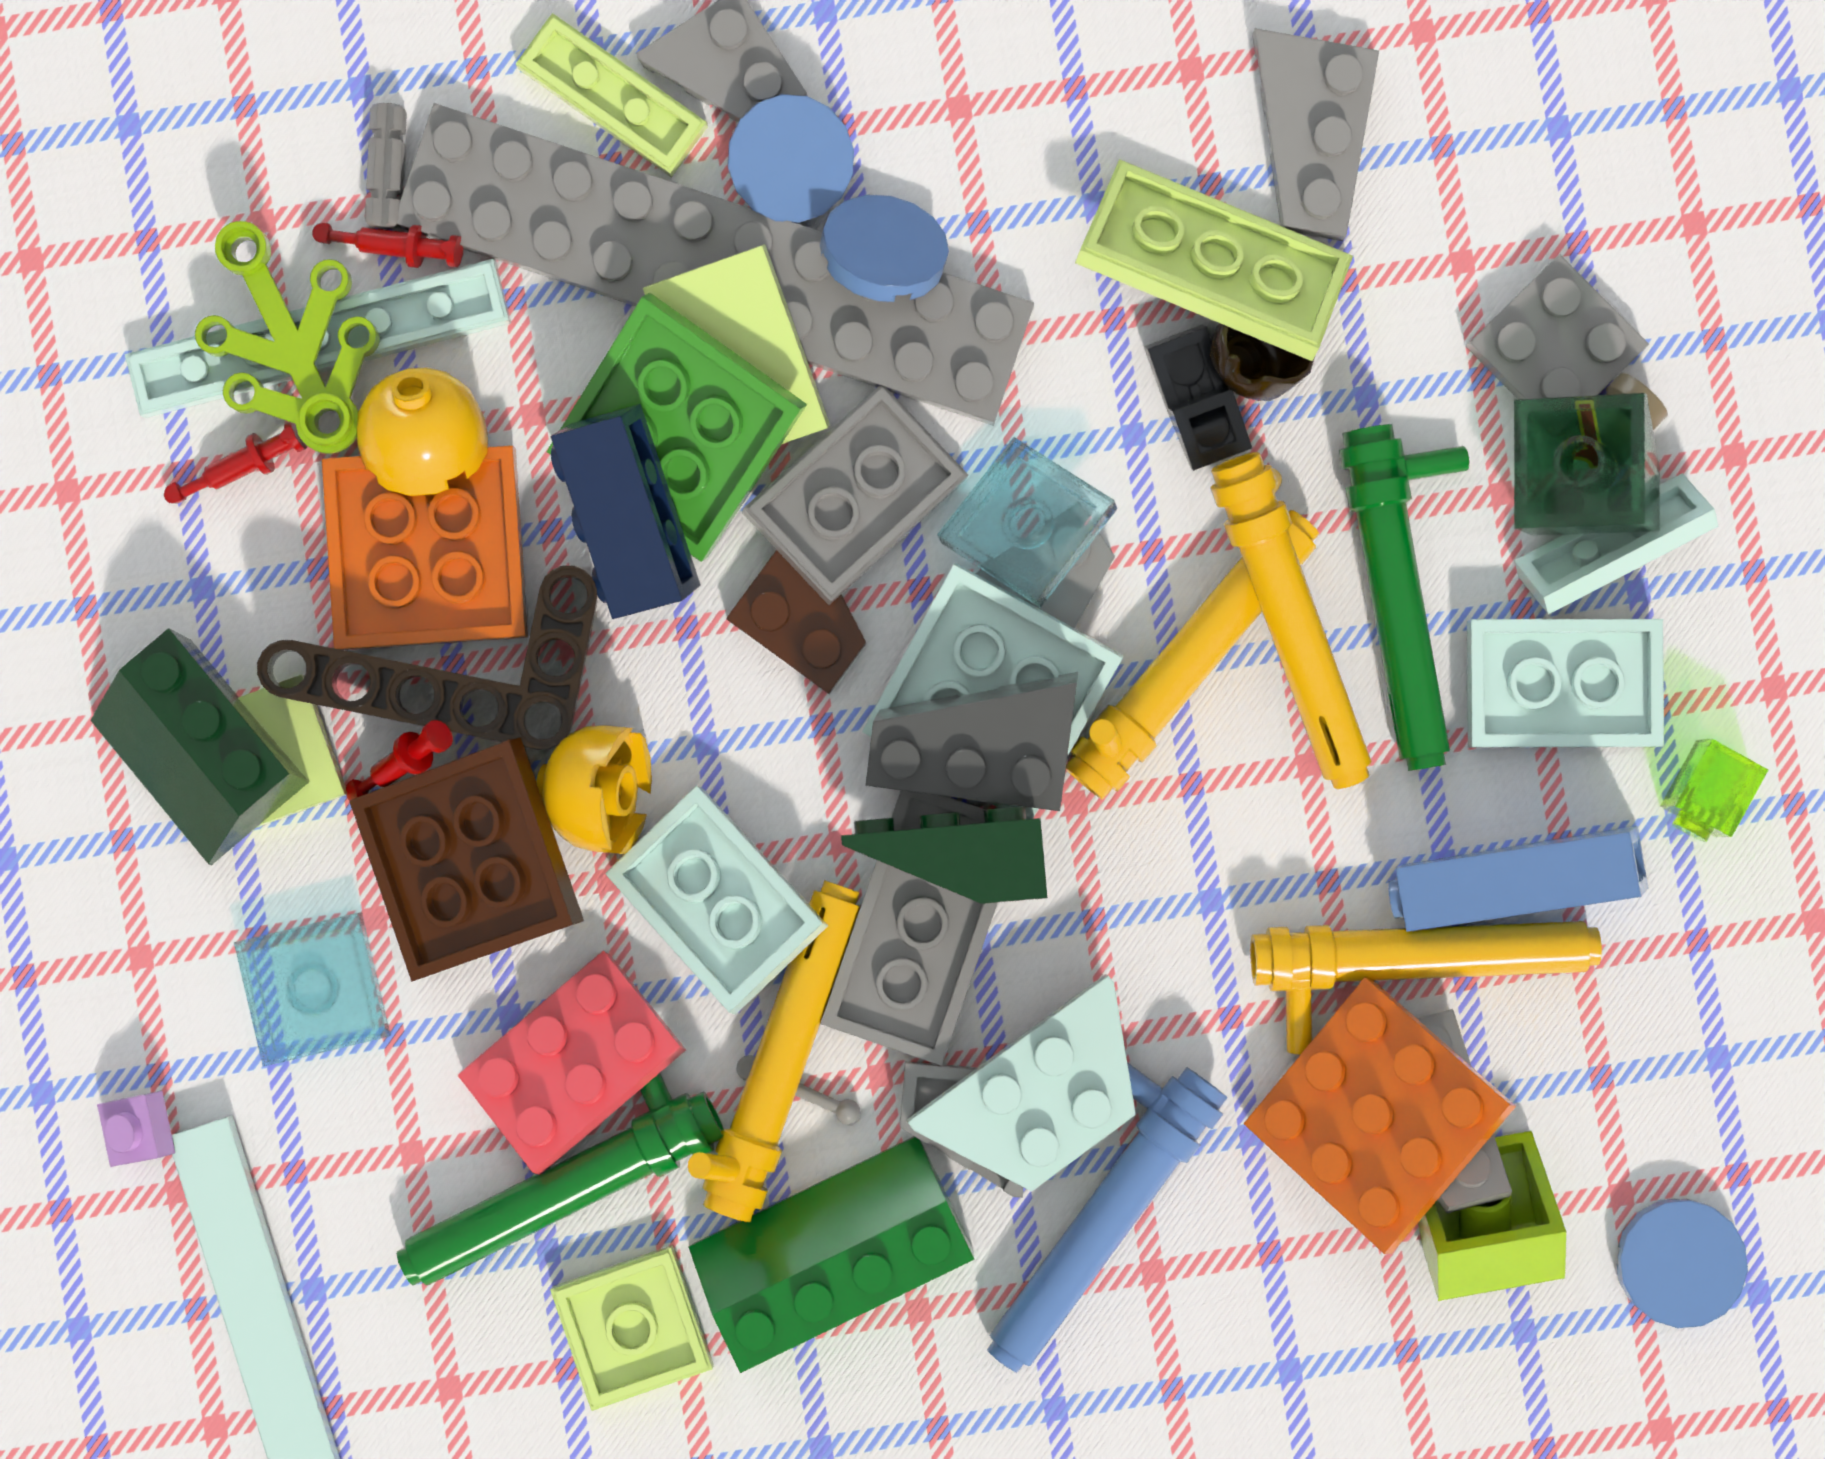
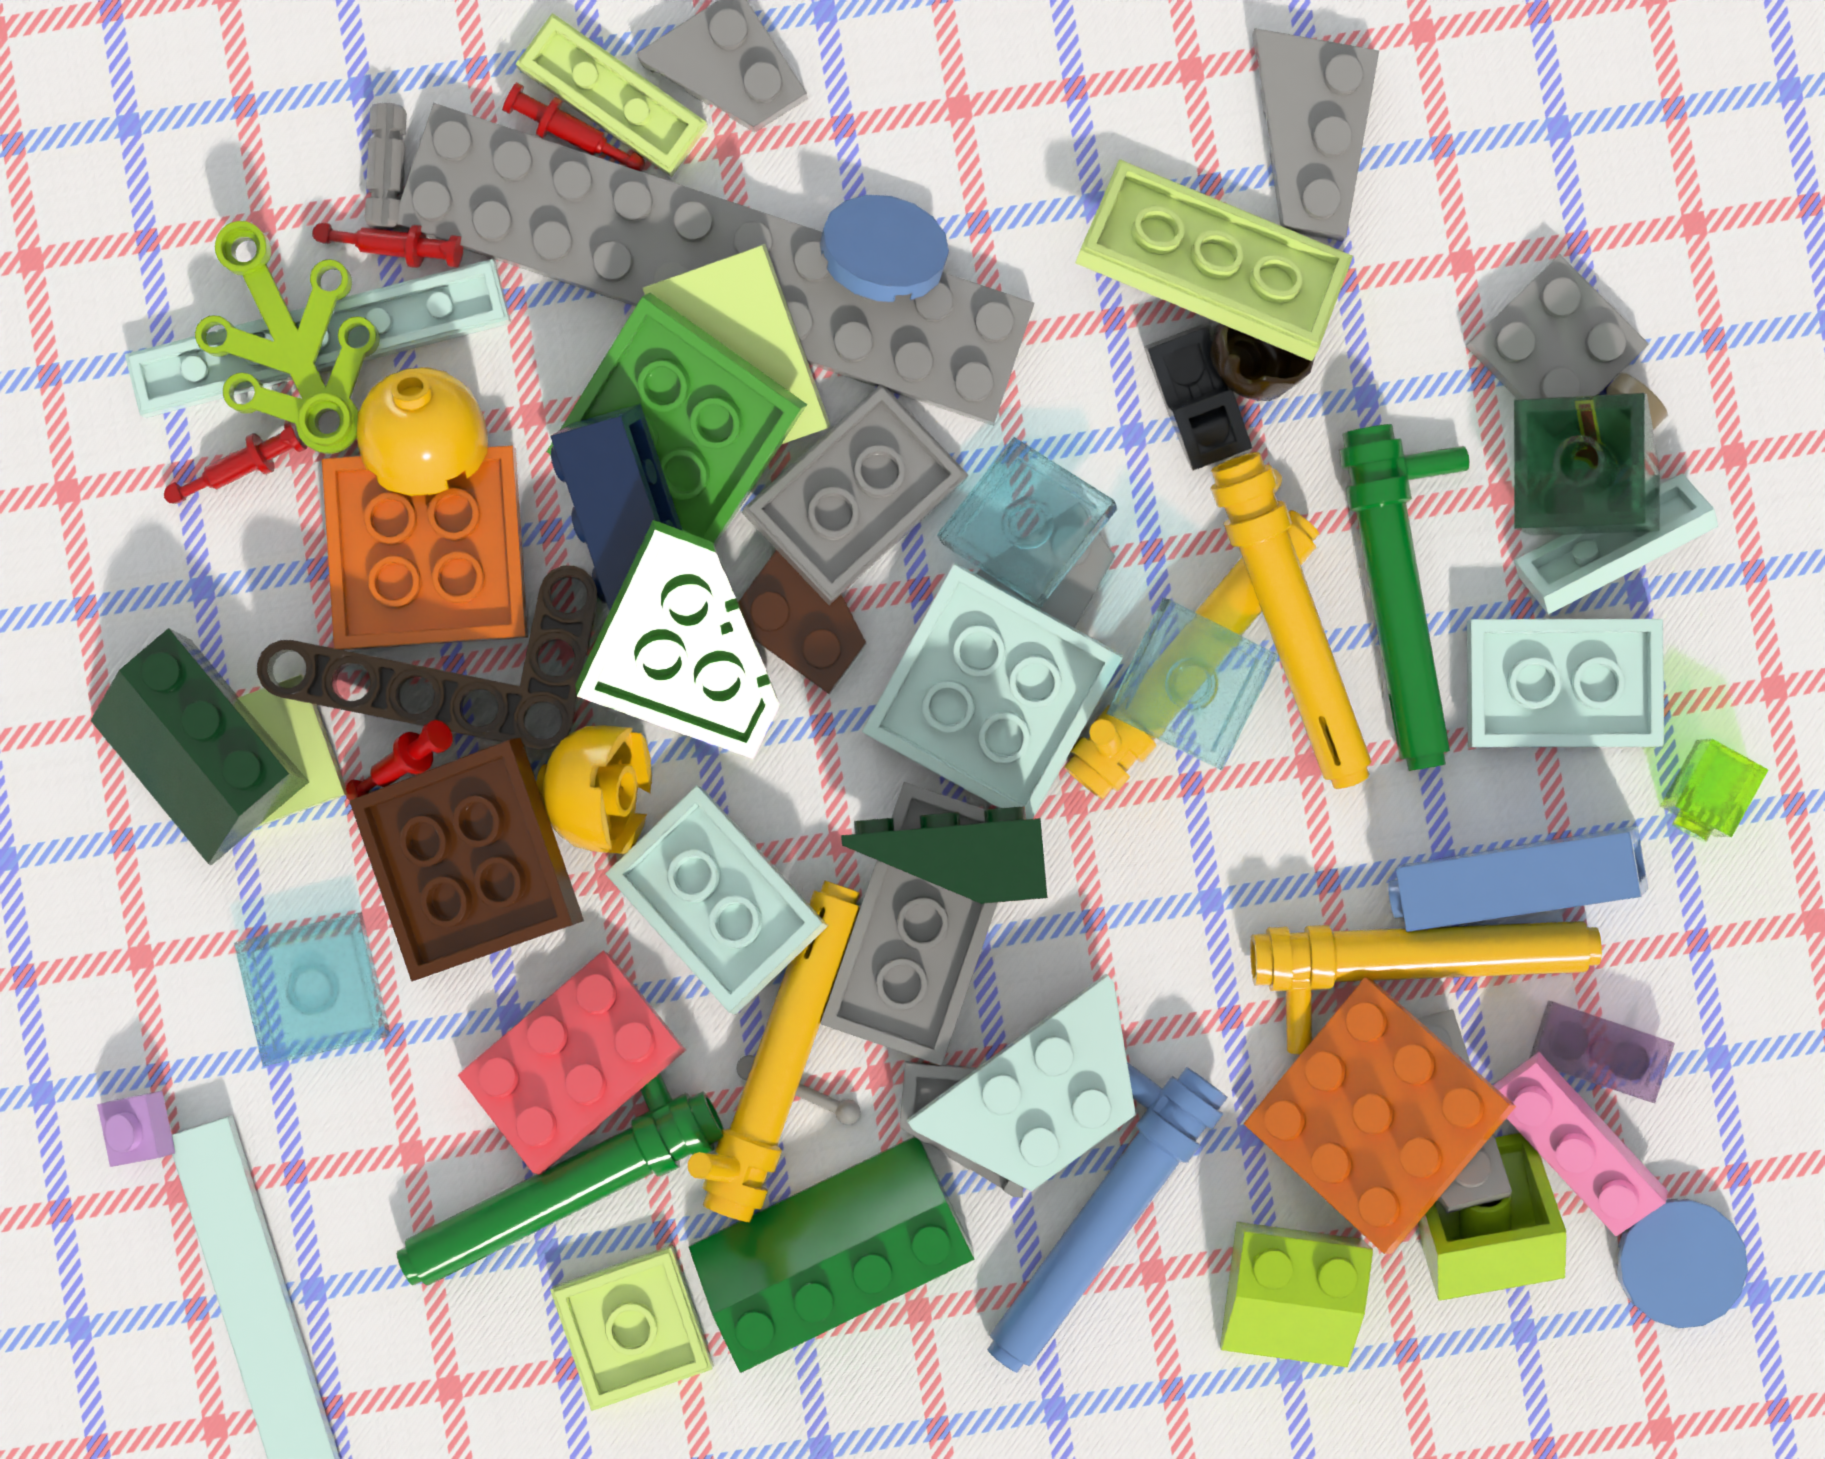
medium blue tile [727,94,854,223] -> none
dark grey wedge [865,672,1078,811] -> none
none -> red piece [502,82,645,172]
none -> plate [575,520,779,758]
none -> clear light blue tile [1106,598,1279,770]
none -> lime slope [1220,1222,1373,1368]
none -> bright pink plate [1493,1052,1668,1236]
none -> clear purple plate [1529,1000,1675,1104]

